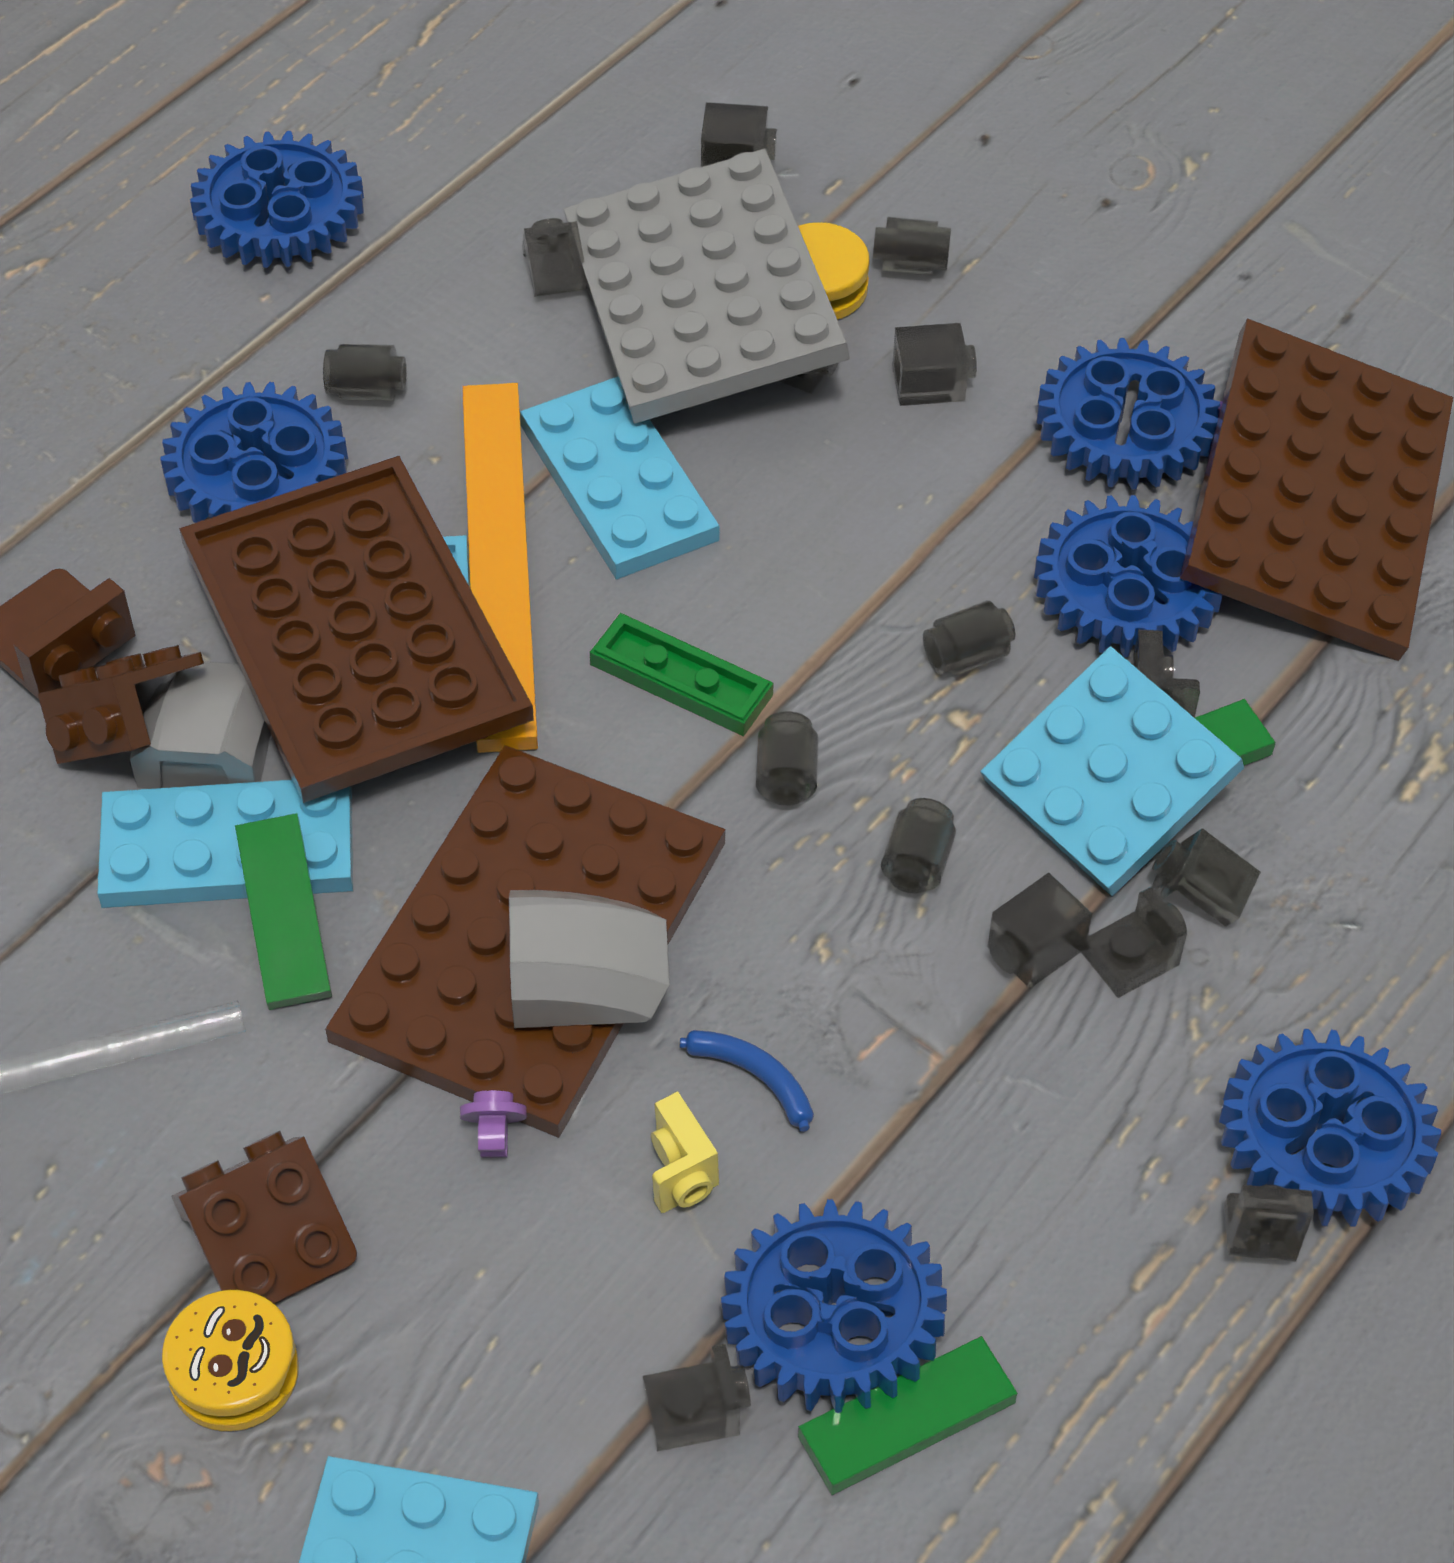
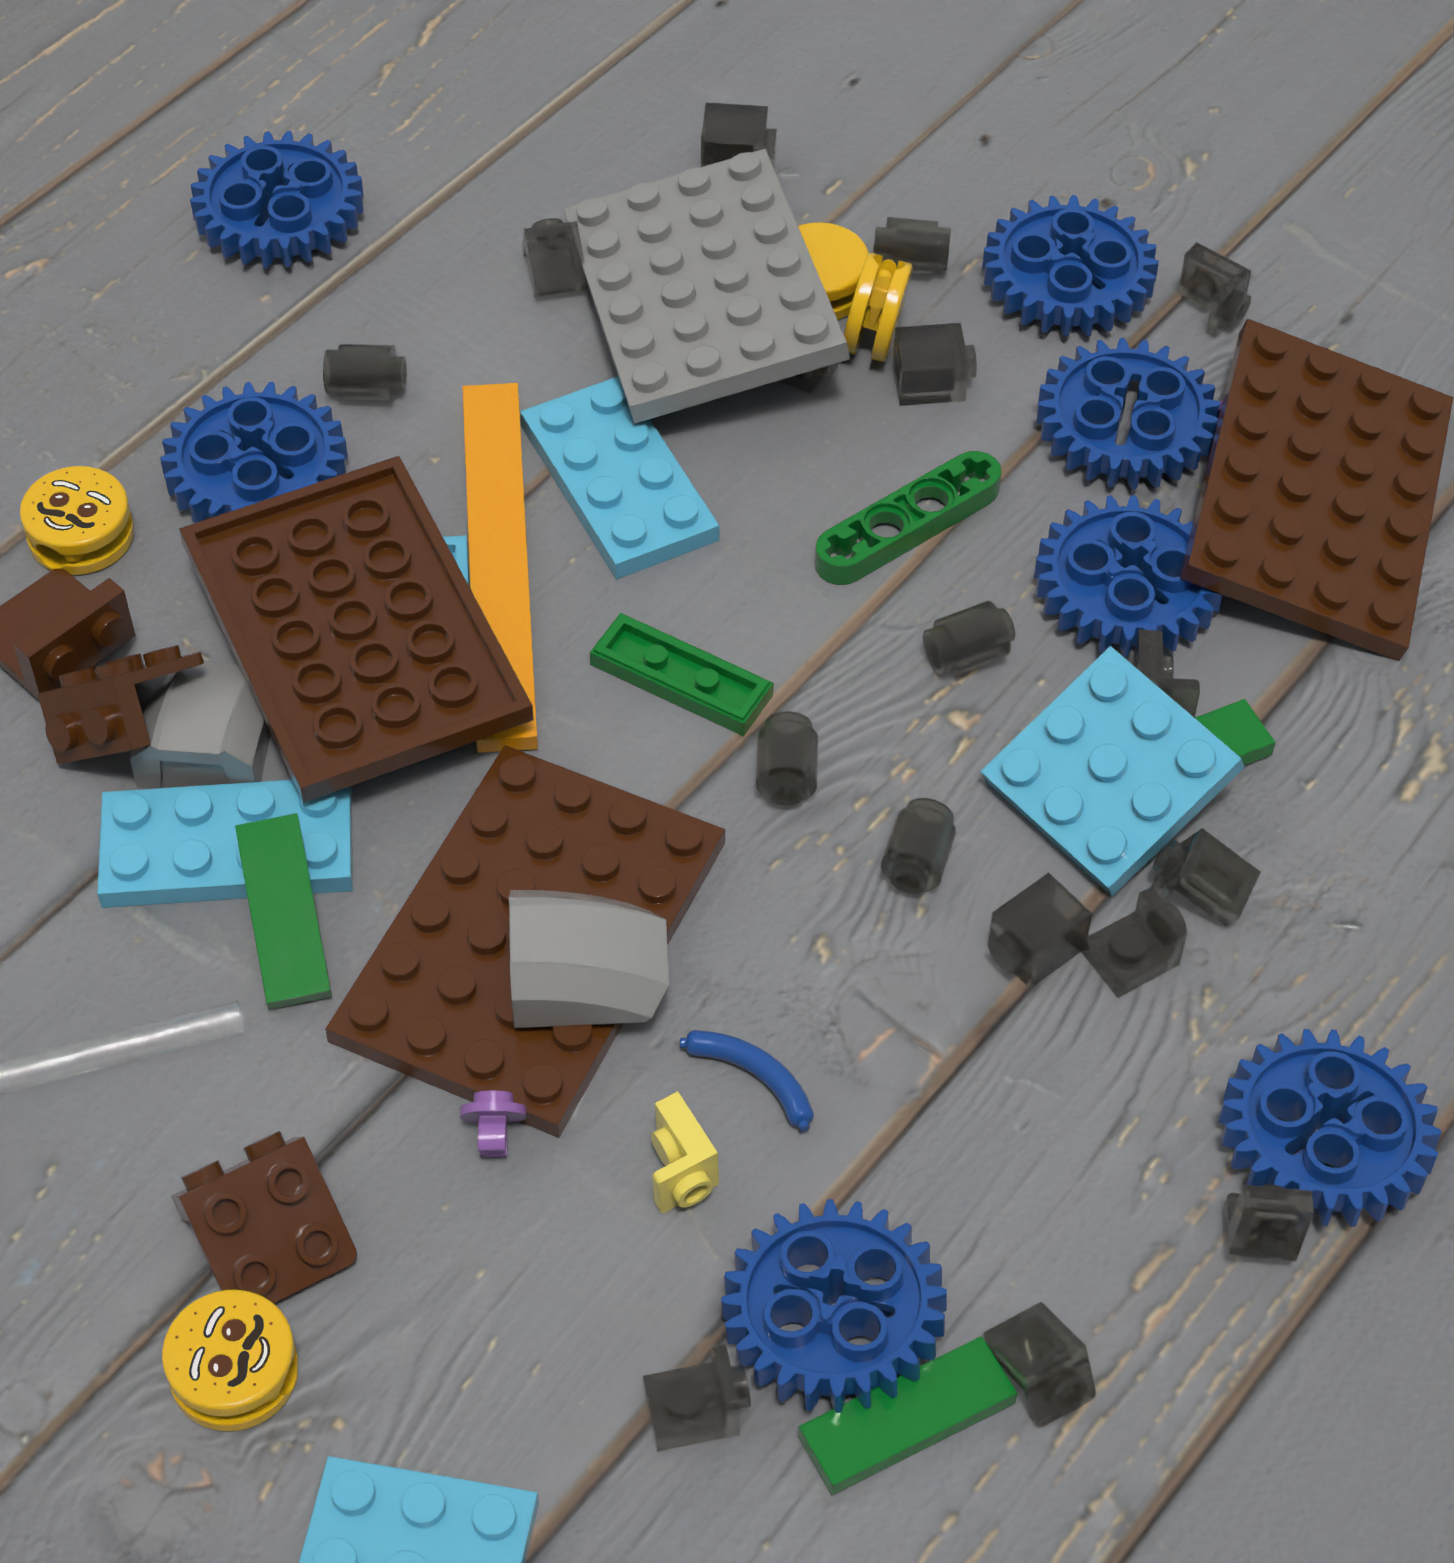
none -> yellow head [20,466,134,575]
none -> green beam [815,451,1001,585]
none -> yellow head [844,253,913,362]
none -> blue gear [982,195,1159,336]
none -> clear smoke bracket [983,1302,1096,1427]
none -> clear smoke bracket [1178,242,1251,338]

